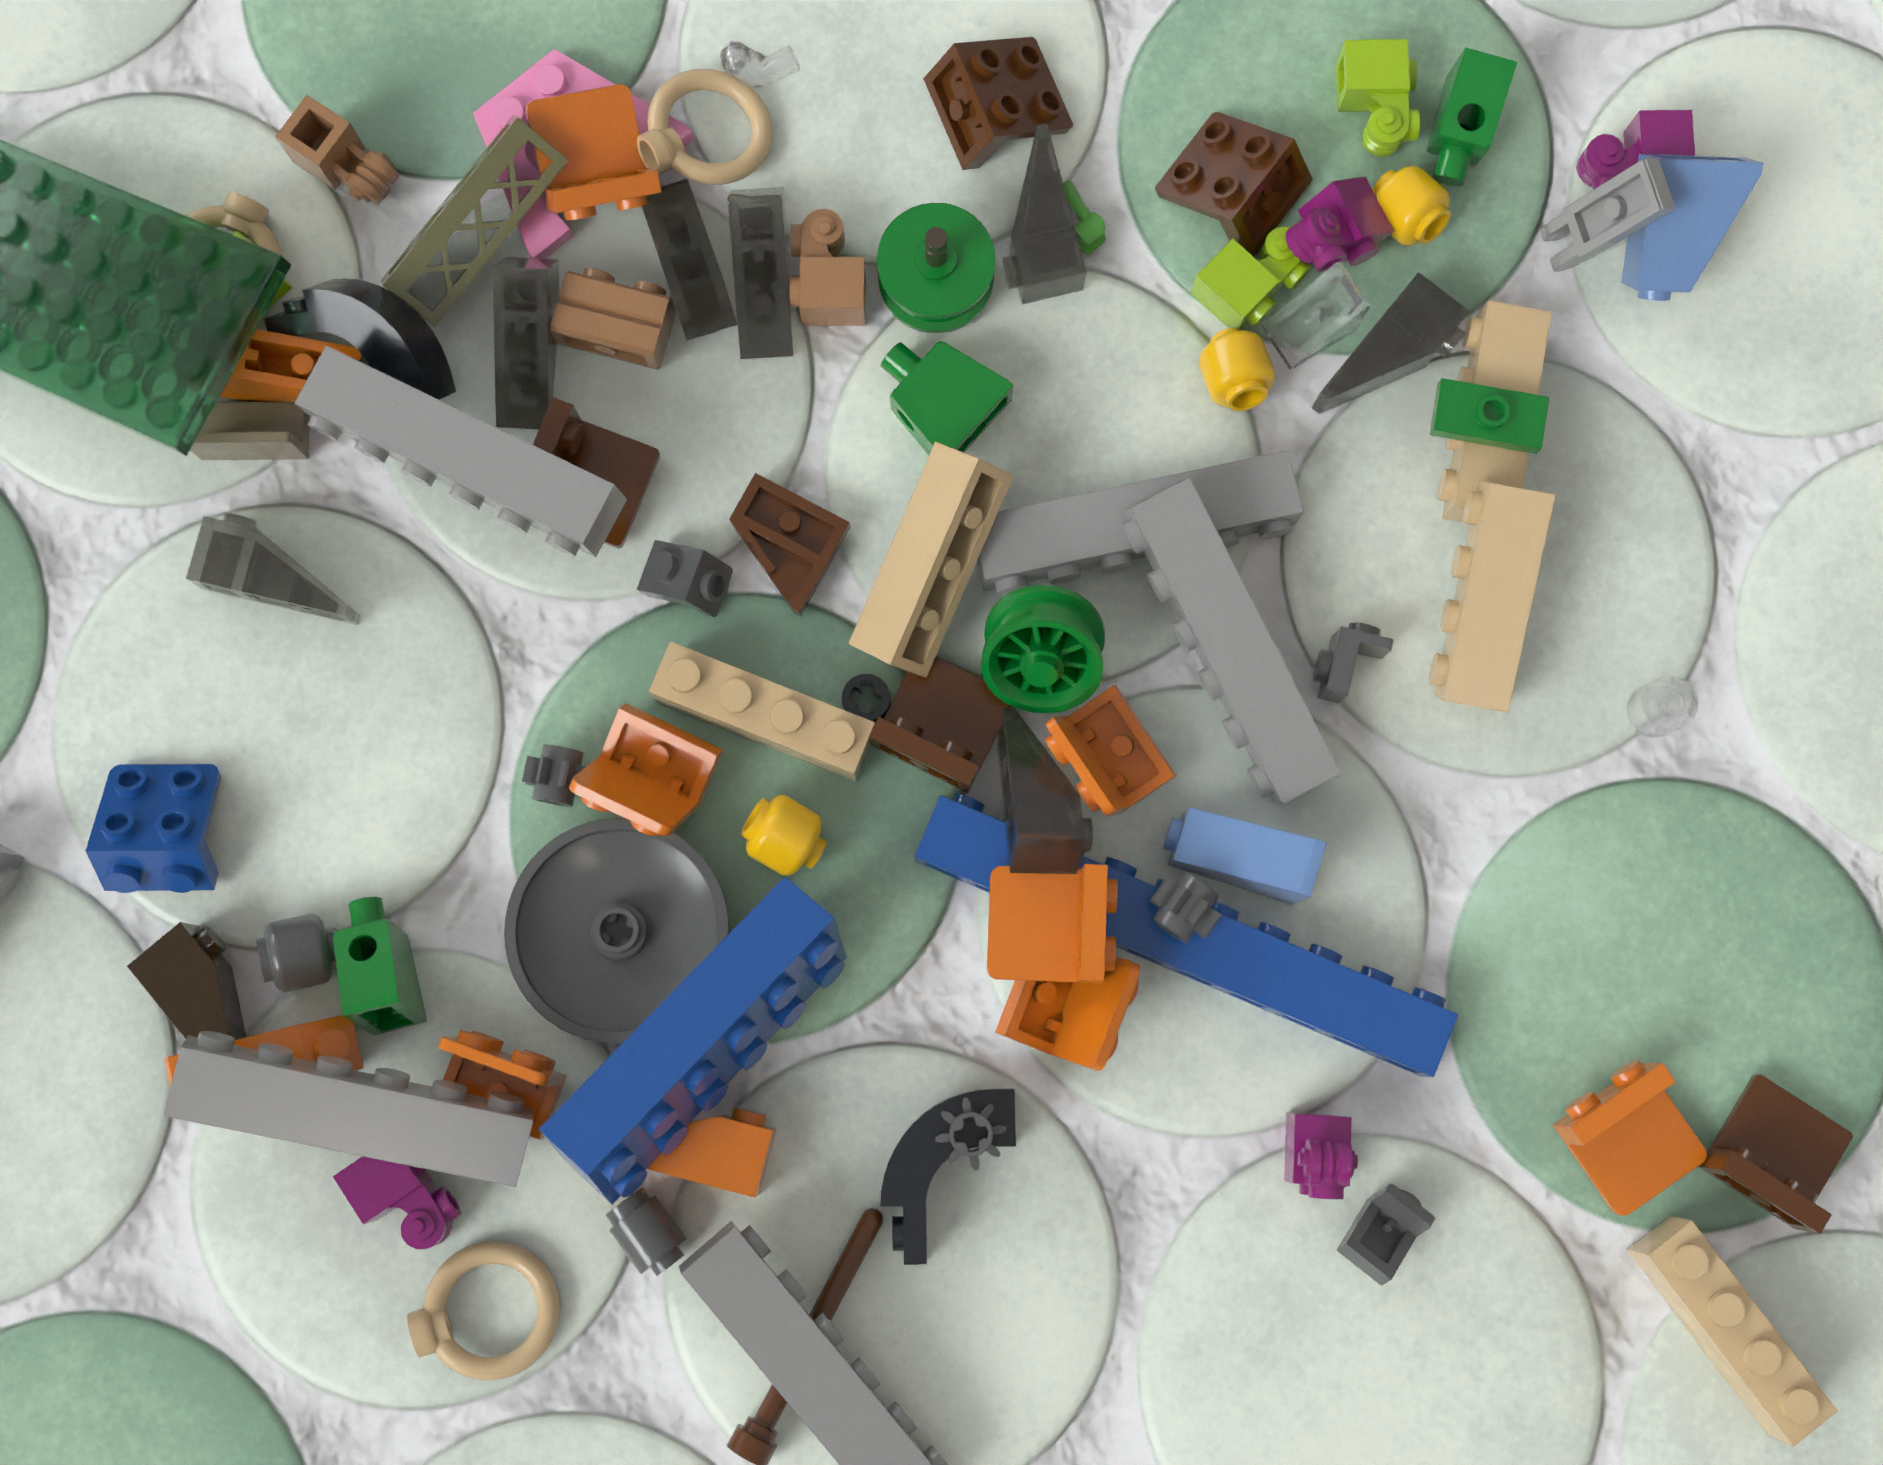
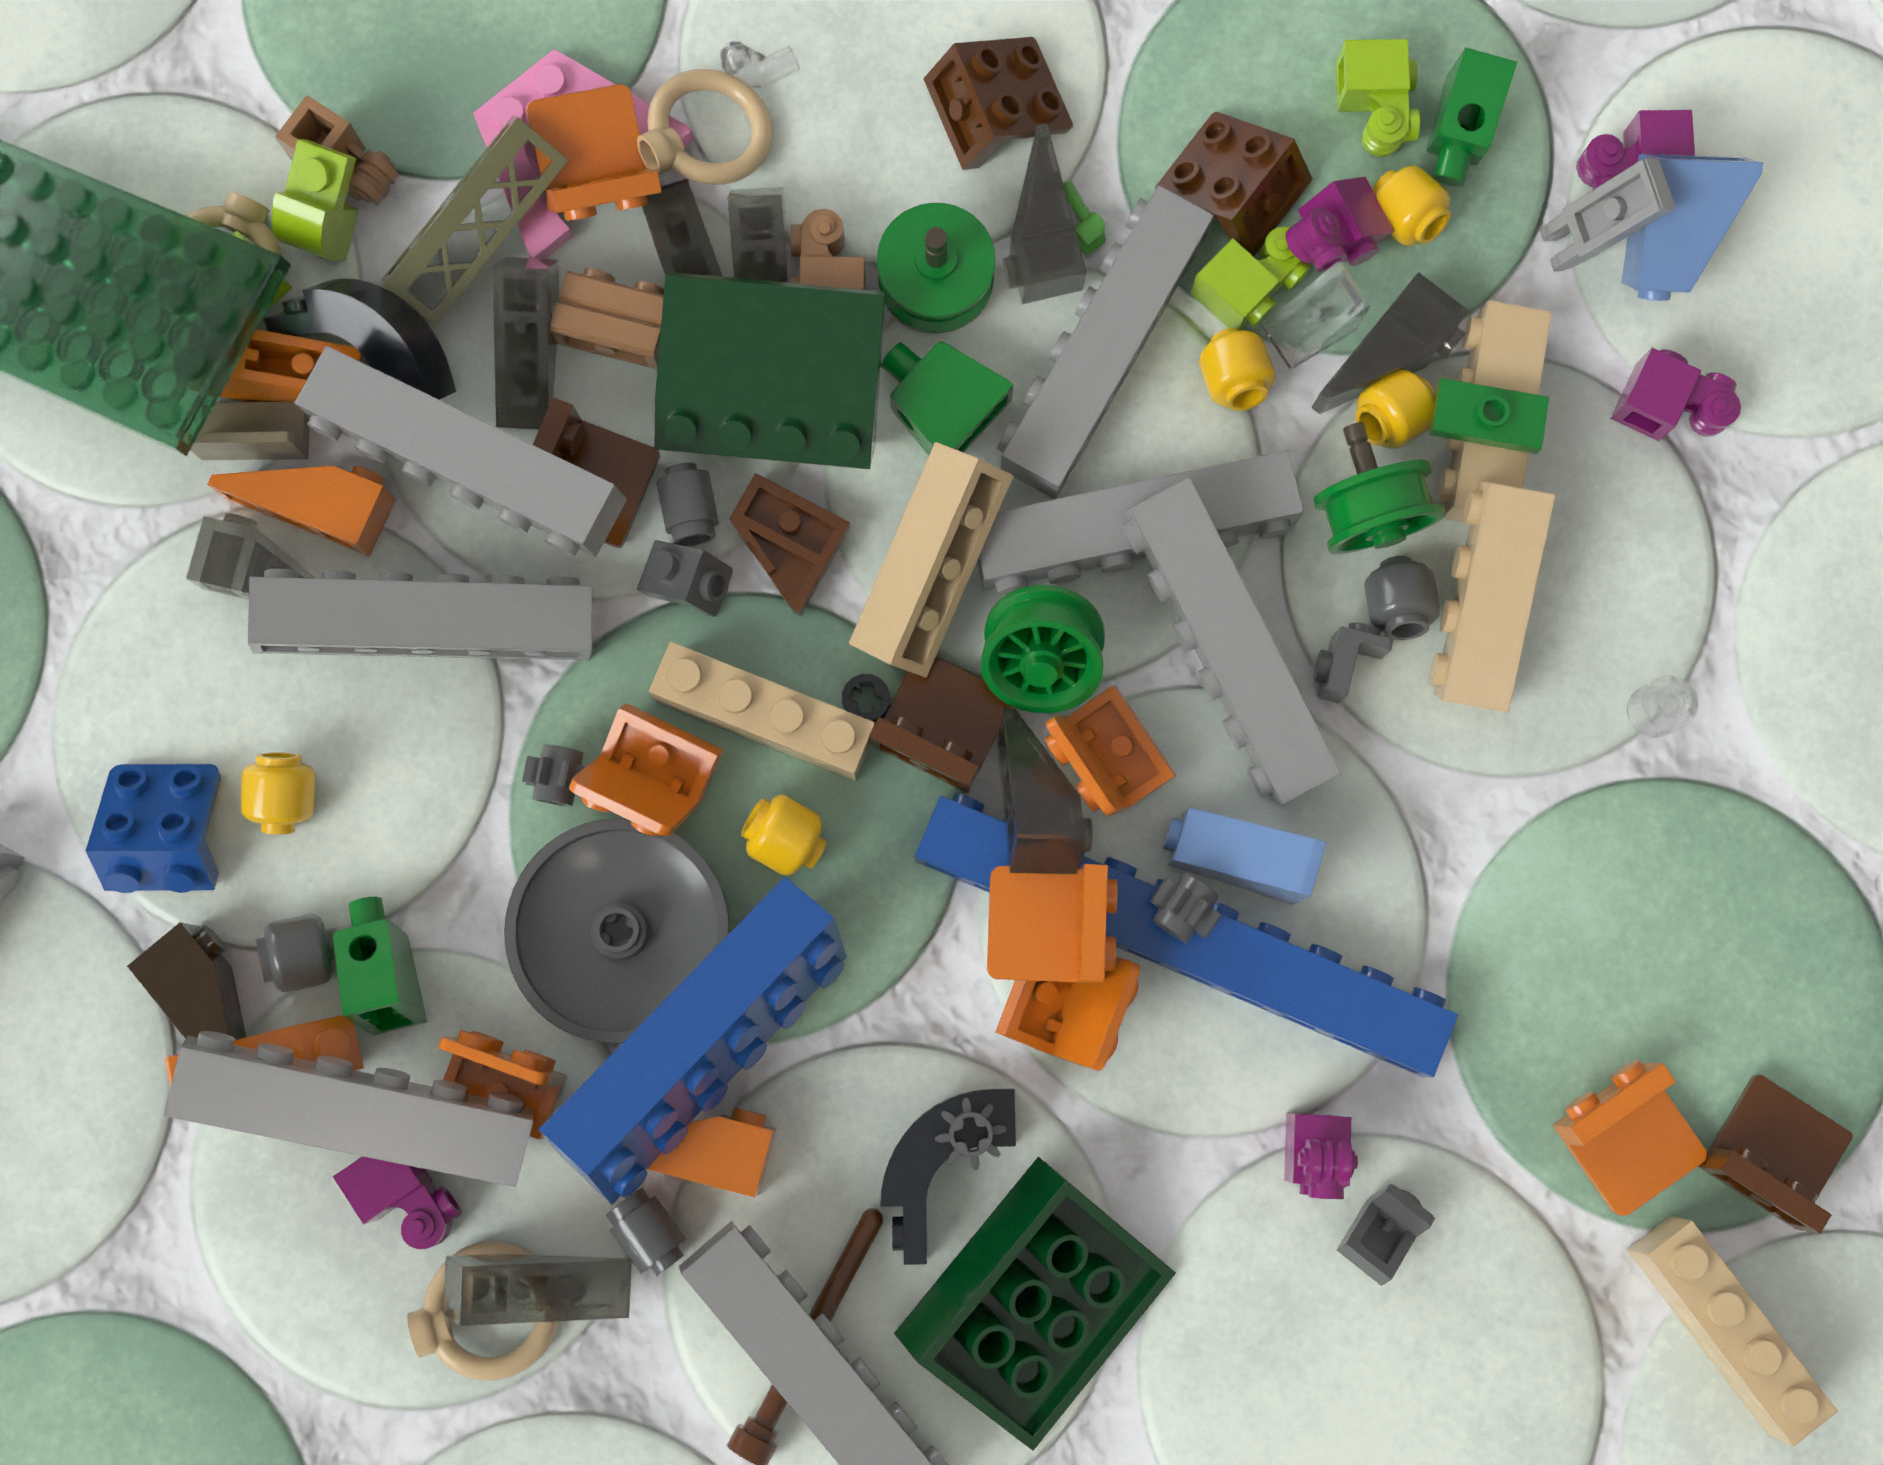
none -> orange slope [207,466,396,557]
none -> yellow head [241,752,316,834]
none -> light grey brick [248,569,592,660]
none -> lime brick [271,139,359,261]
none -> clear smoke slope [443,1254,632,1326]
none -> dark green slope [654,272,885,469]
none -> dark grey brick [656,462,719,546]
none -> dark green slope [893,1156,1176,1451]
none -> light grey brick [997,185,1214,499]
none -> green wheel [1313,422,1446,554]
none -> yellow head [1355,369,1435,449]
none -> dark grey head [1364,556,1440,640]
none -> magenta brick [1610,347,1741,441]

